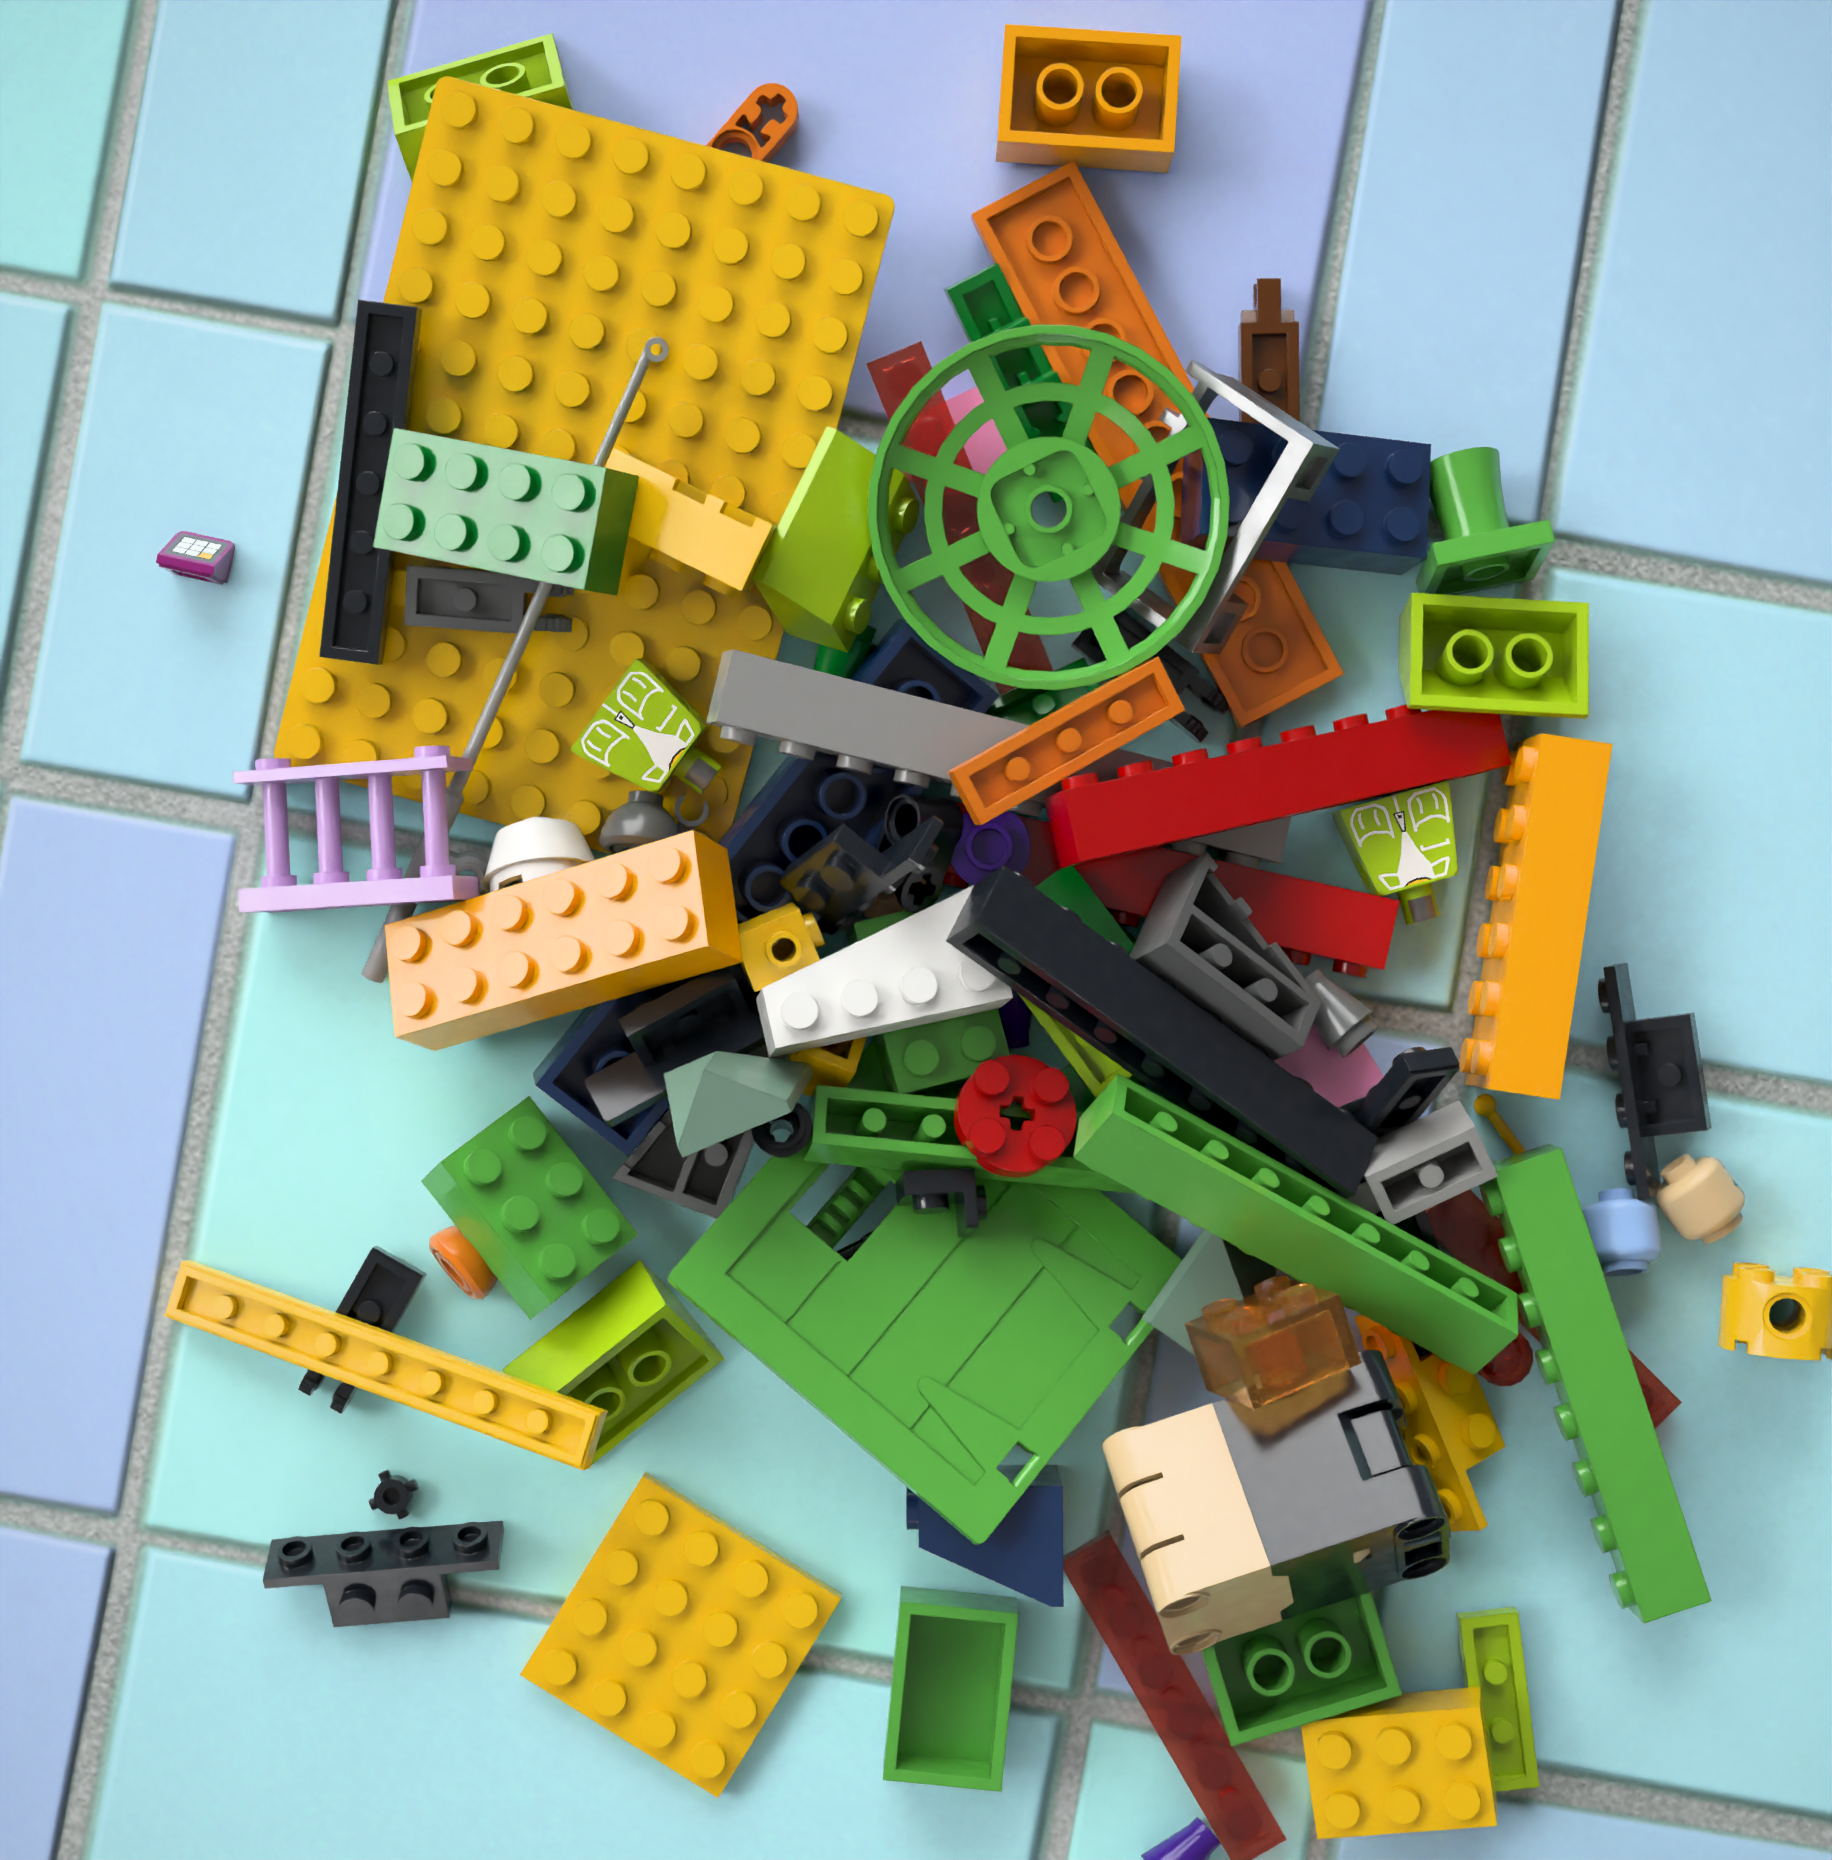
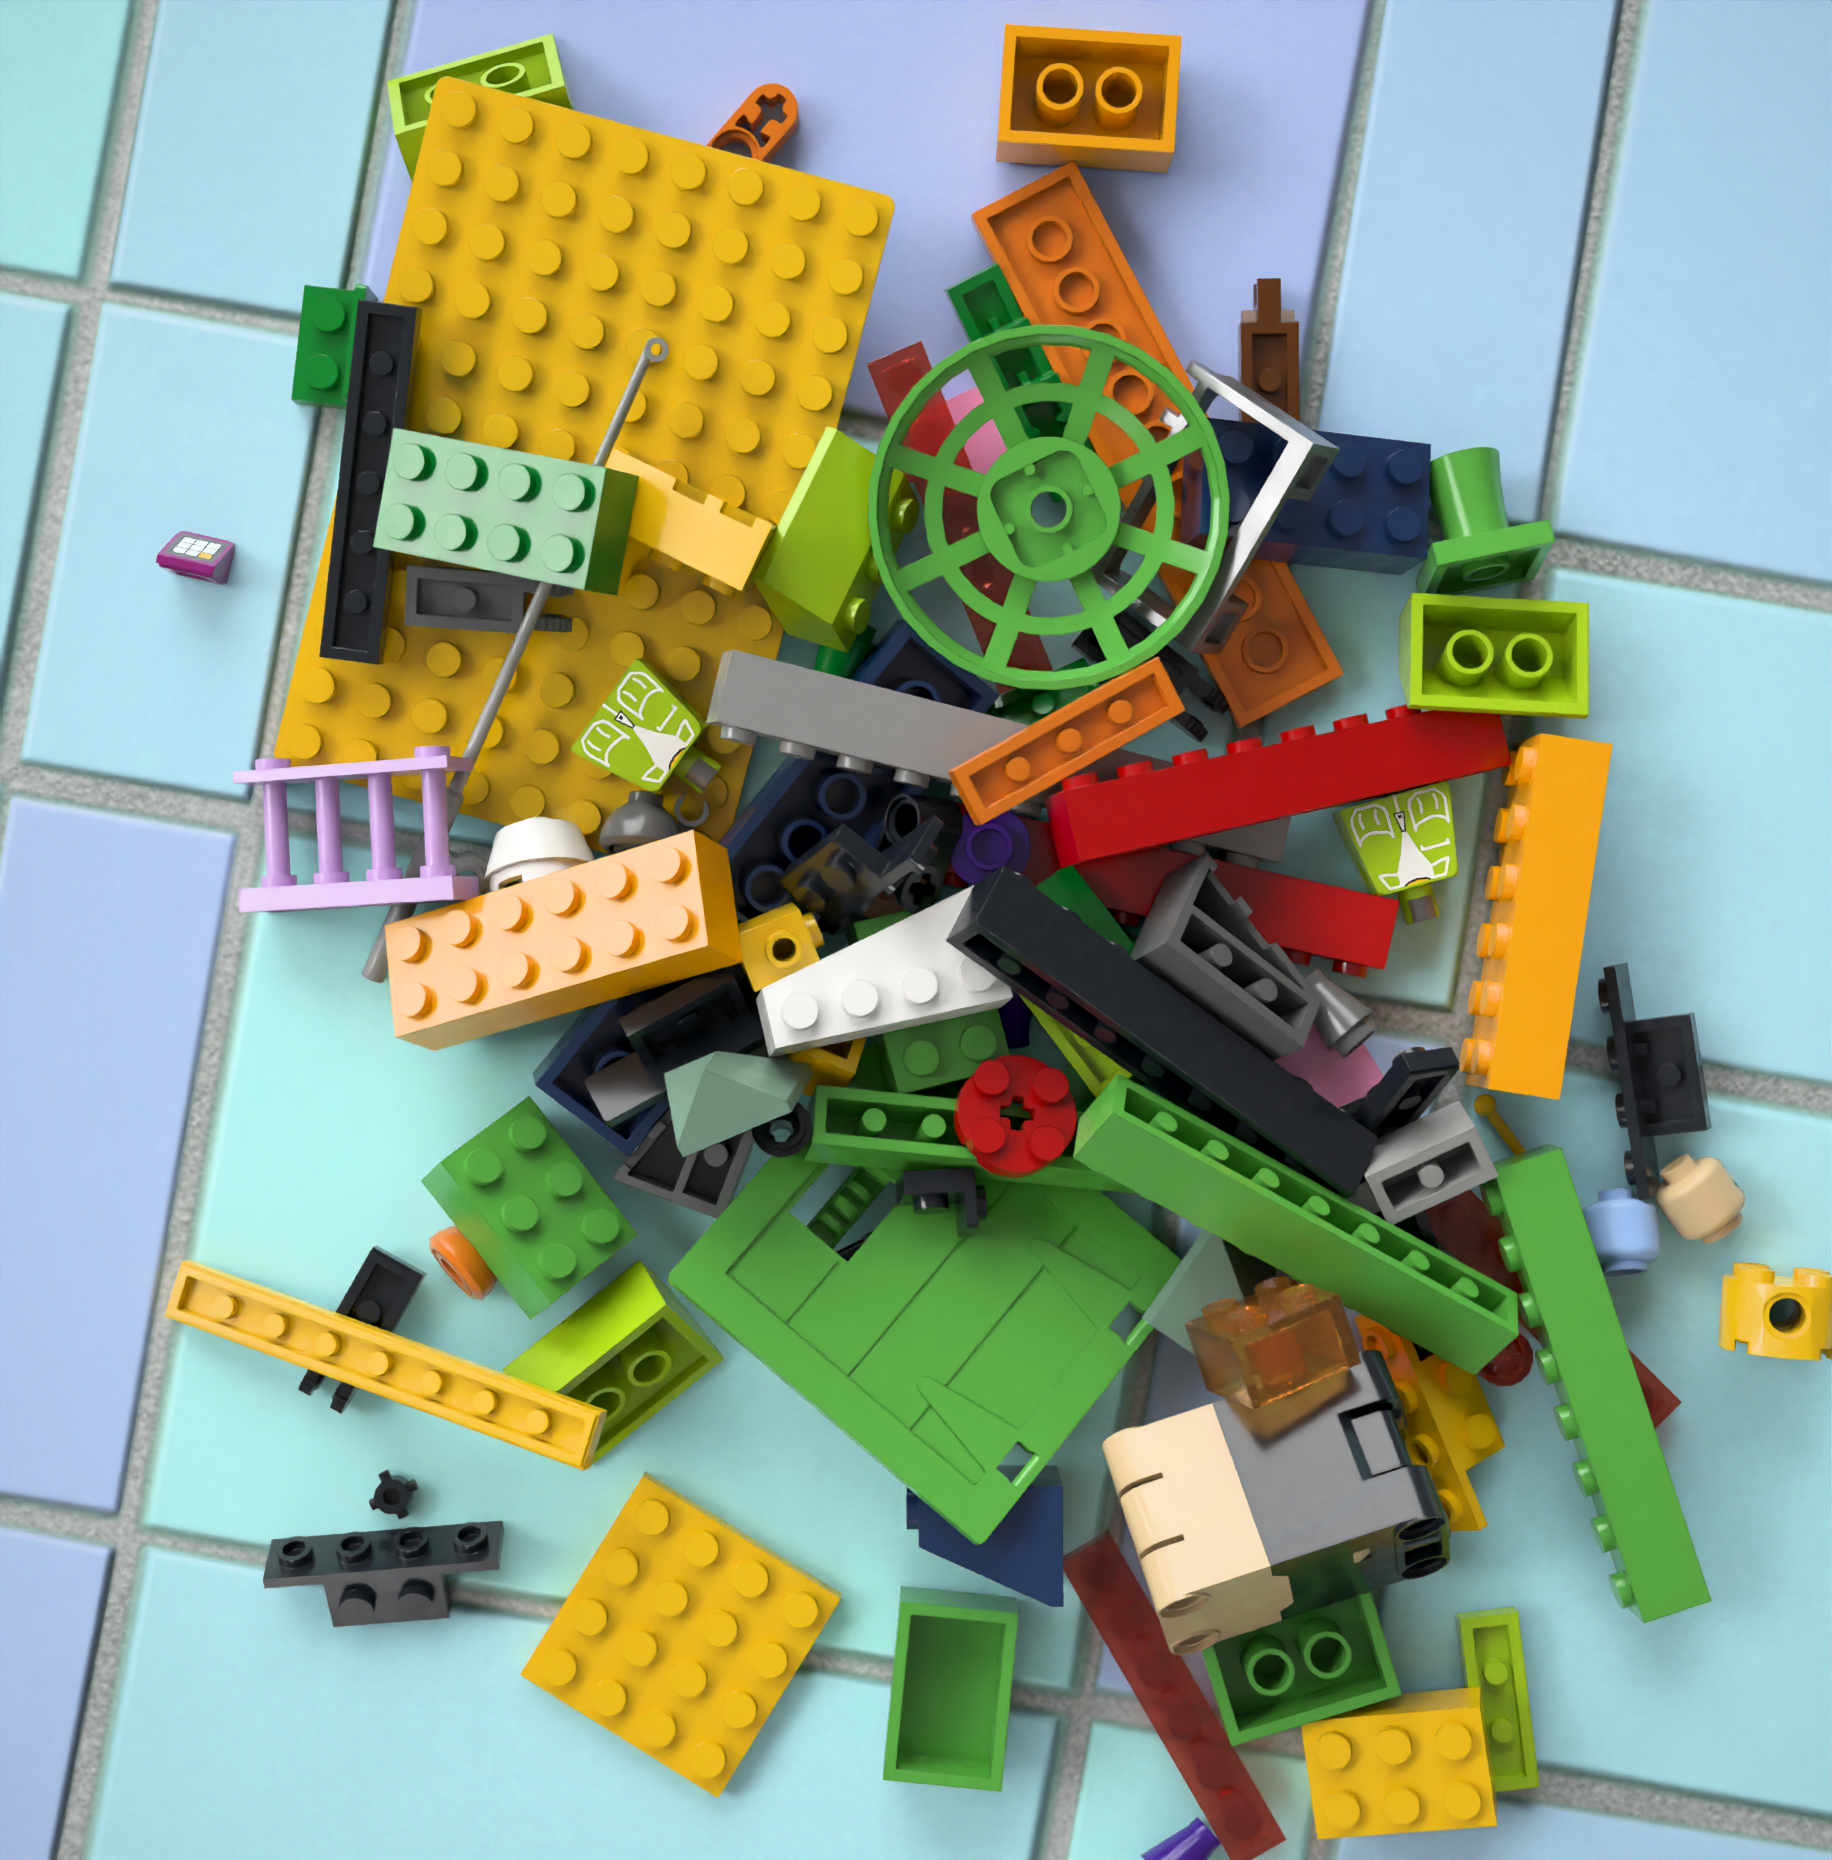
none -> green bracket [291,284,378,410]

